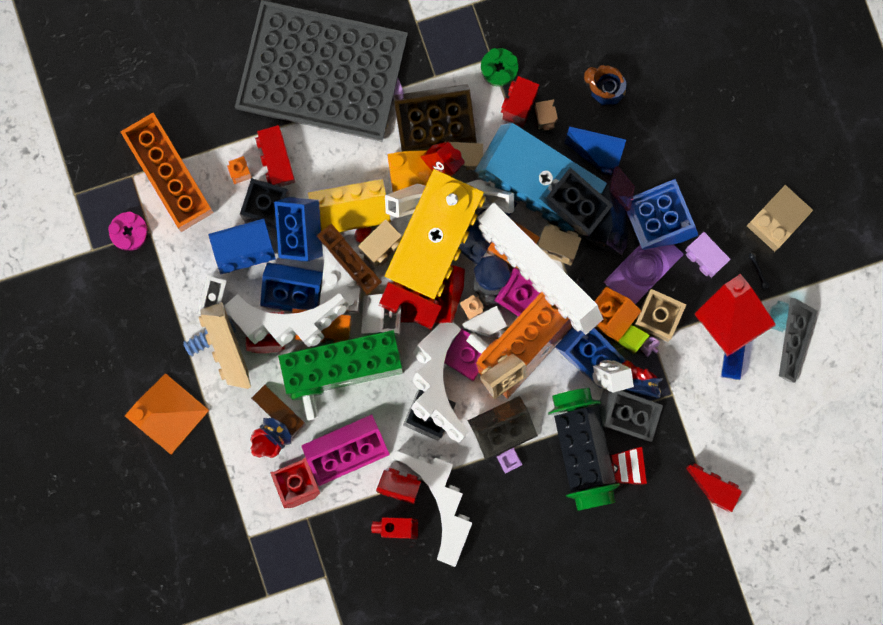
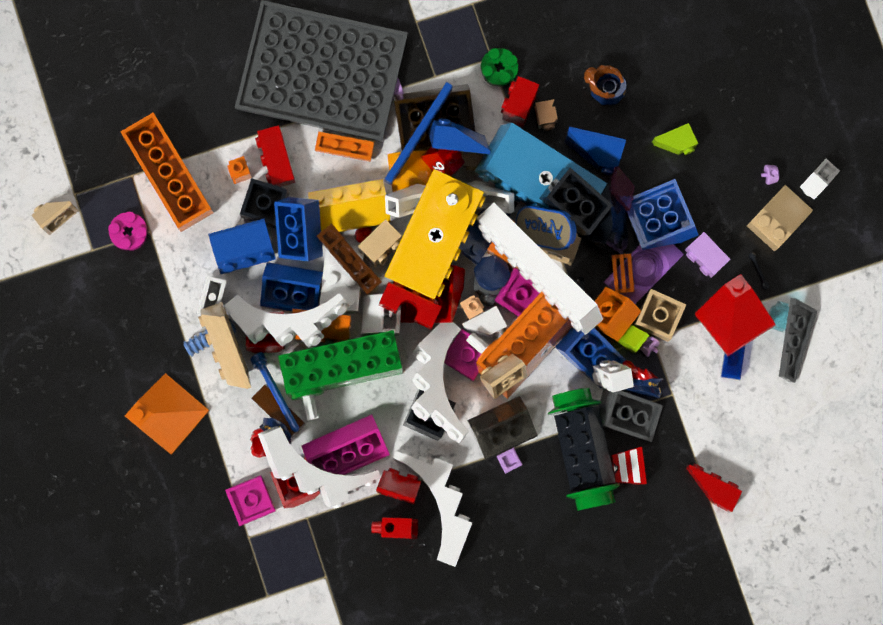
none -> tan slope [32,201,79,235]
none -> dark pink plate [225,475,276,526]
none -> blue piece [250,352,299,432]
none -> white arch [258,426,381,509]
none -> orange plate [315,131,374,162]
none -> blue tile [385,82,453,185]
none -> blue slope [428,119,491,154]
none -> dark tan tile [515,205,577,250]
none -> orange tile [612,253,635,293]
none -> lime slope [652,123,698,155]
none -> lavender piece [761,165,779,185]
none -> white slope [800,159,840,199]

